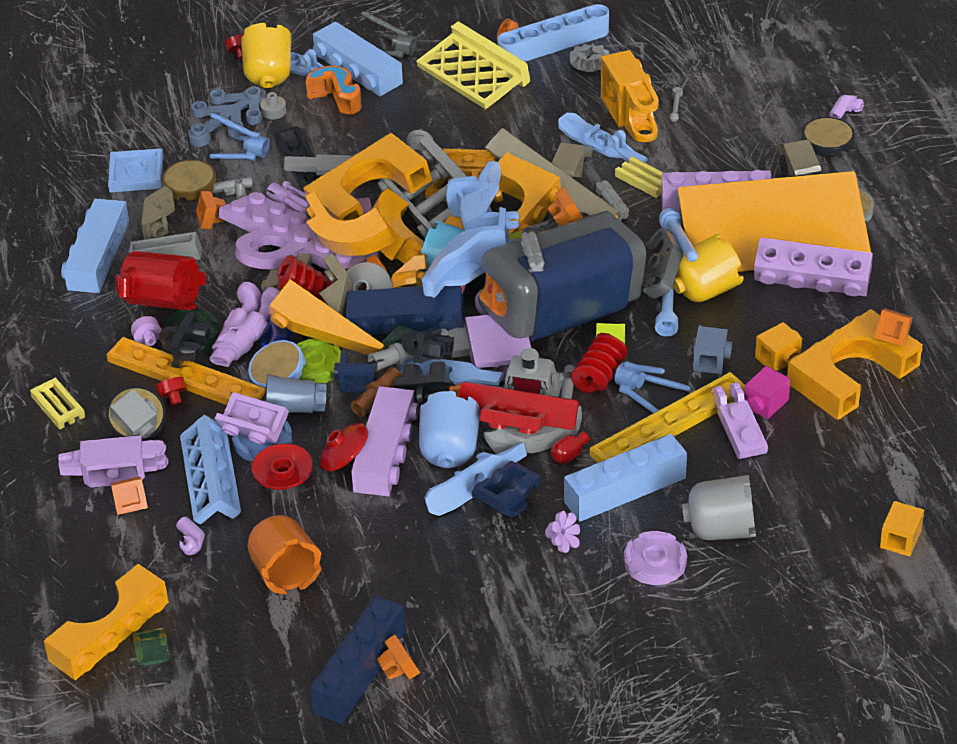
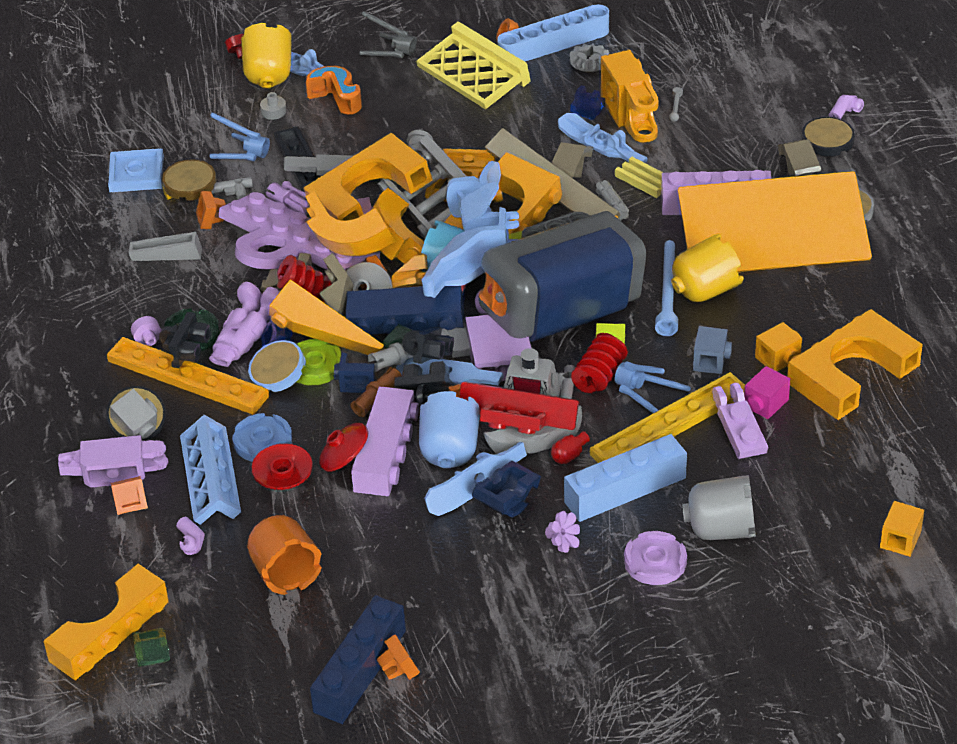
light yellow tile [30,378,85,430] -> none
light blue brick [61,199,129,293] -> none
red container [115,250,206,310] -> none
dark tan slope [141,186,175,240] -> none
red tile [155,376,187,406] -> none
sand blue plant [189,86,267,147] -> none
lavender bracket [214,392,289,444] -> none
sand blue plant [265,374,326,413] -> none
light blue brick [313,21,403,96] -> none
light grey axle [521,231,545,273] -> none
orange tile [548,187,583,226] -> none
dark grey piece [642,228,683,299] -> none
light blue piece [659,208,698,262] -> none
lavender brick [754,237,873,296] -> none
orange tile [875,308,913,347] -> none
none -> clear blue tile [570,85,605,120]

